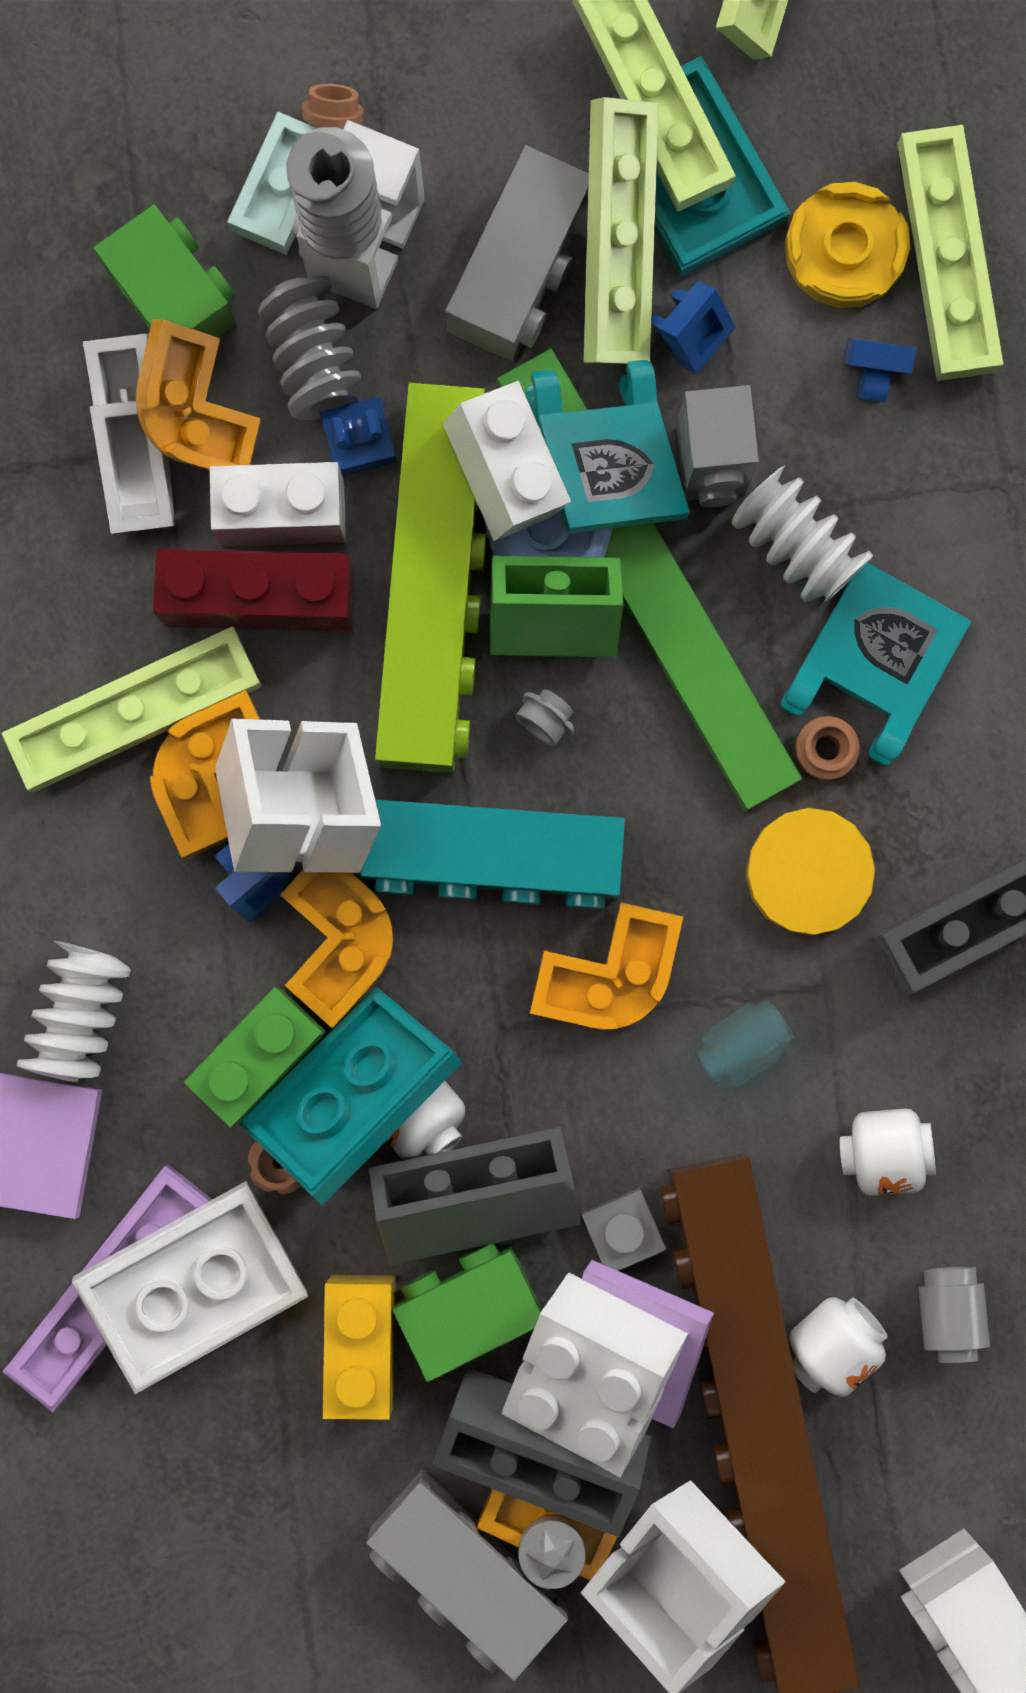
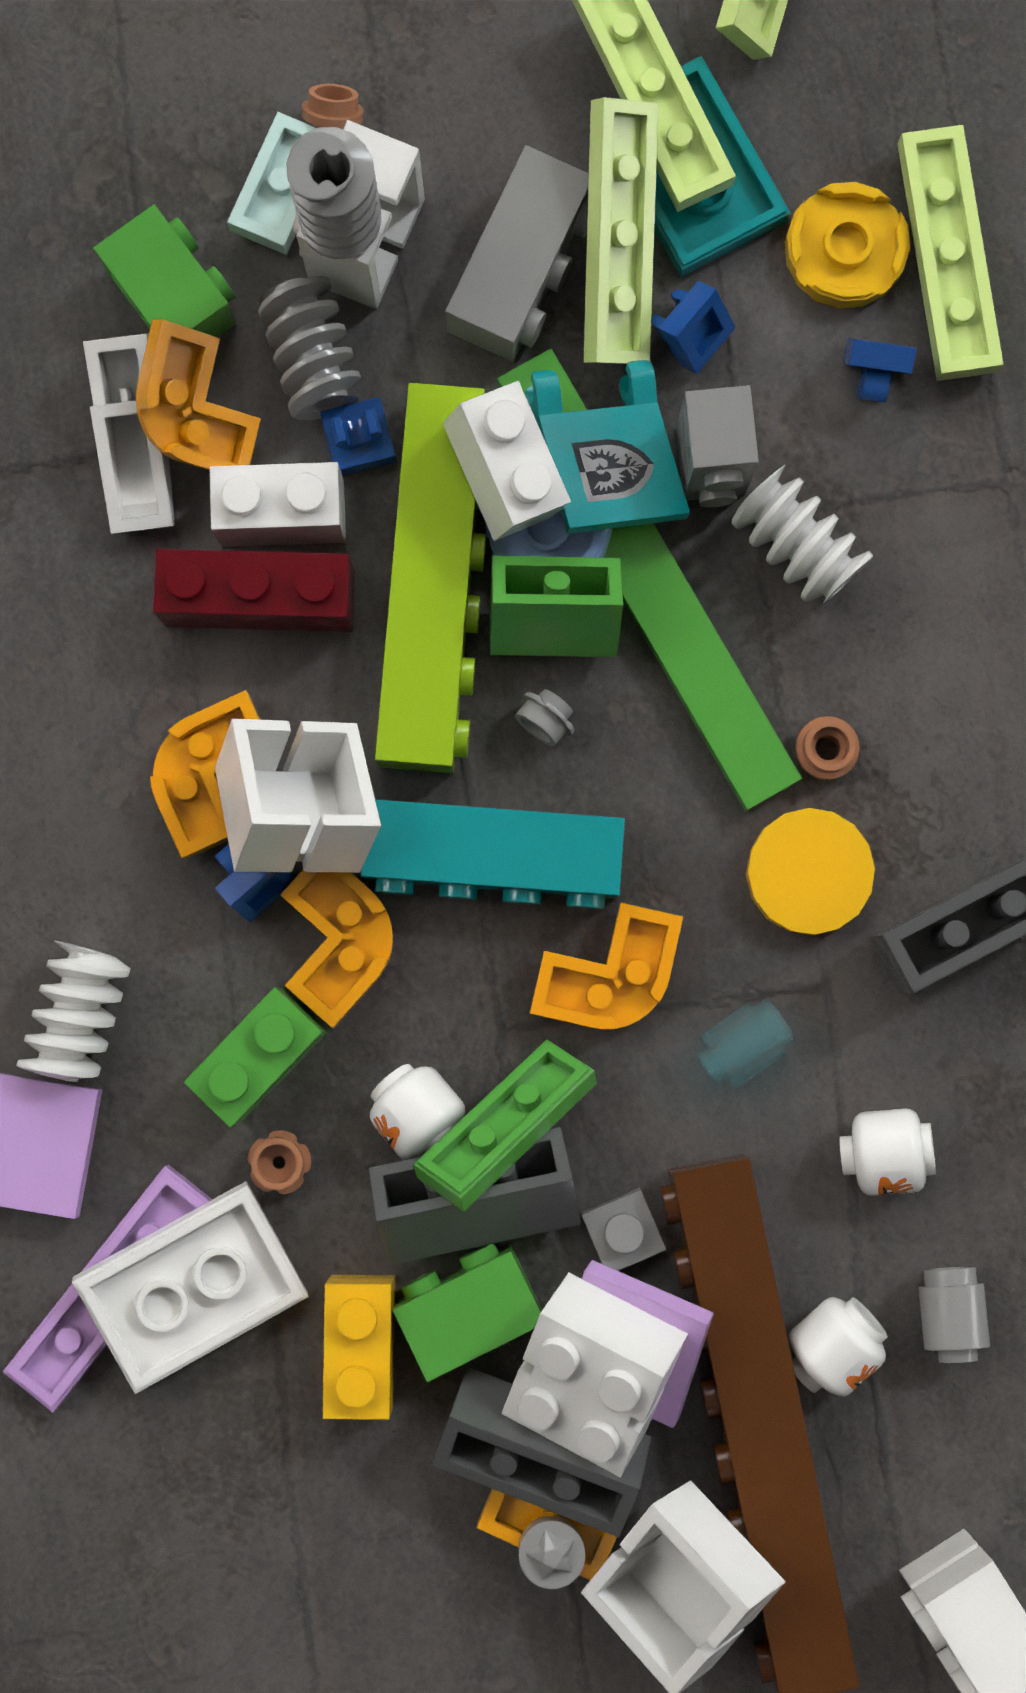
yellowish green plate [2,626,262,793] -> none
teal tile [239,987,462,1205] -> none
light grey brick [366,1469,568,1681] -> none
teal flag [781,563,972,766] -> none
none -> bright green tile [413,1040,597,1212]

